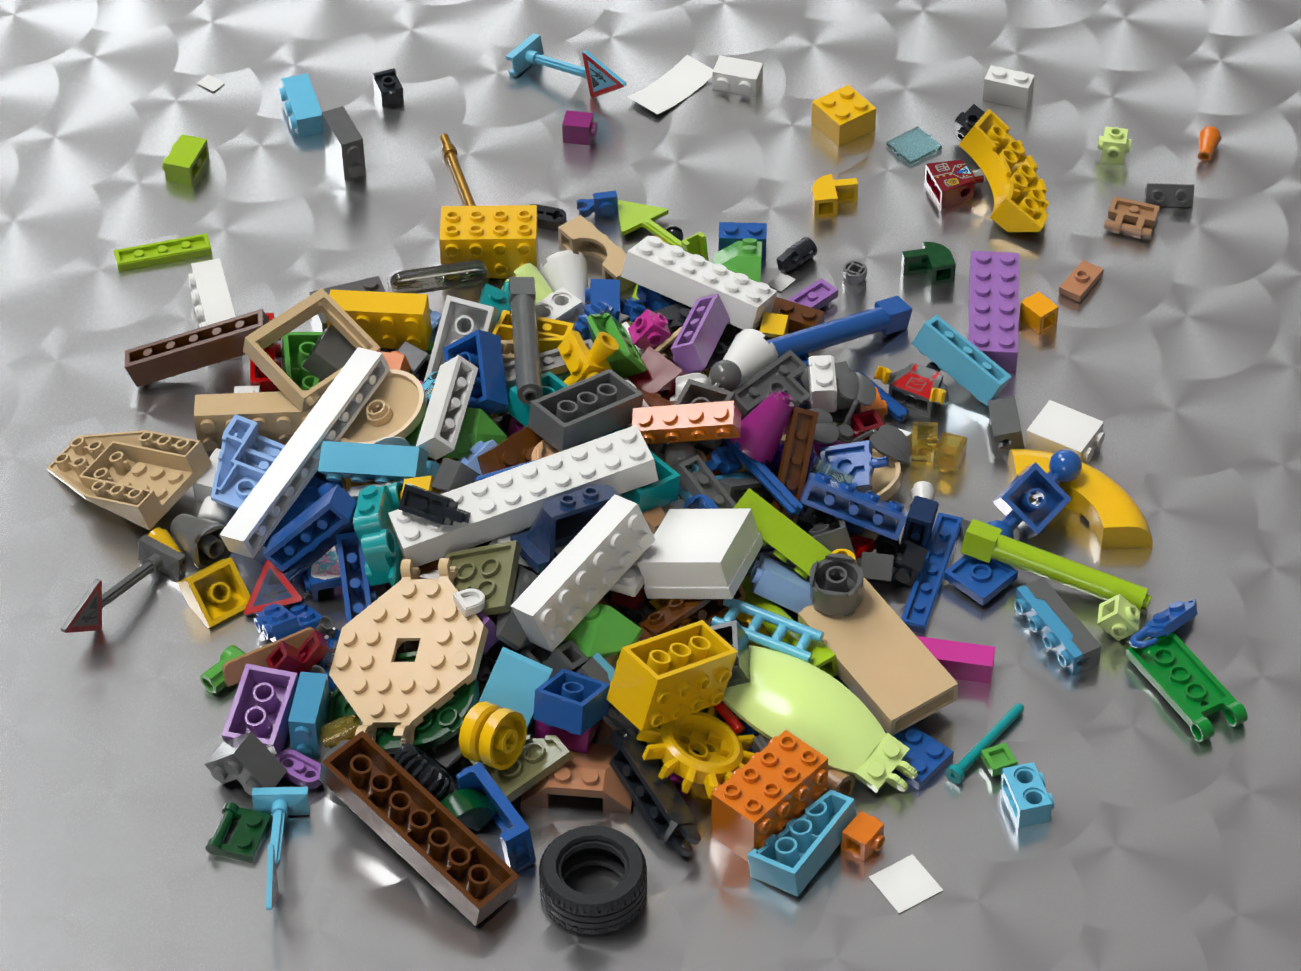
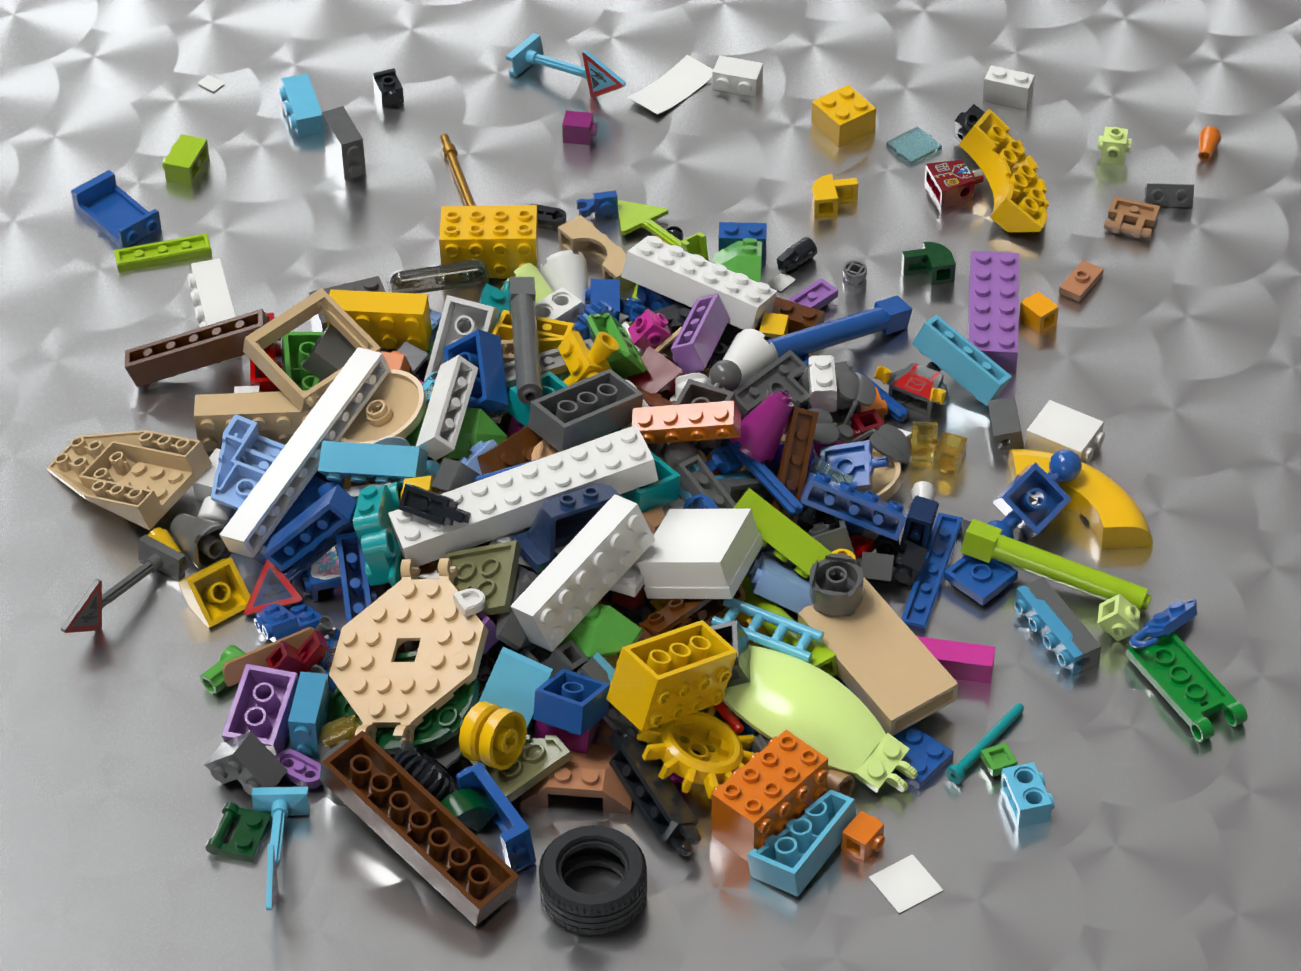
none -> blue panel [71,170,161,249]

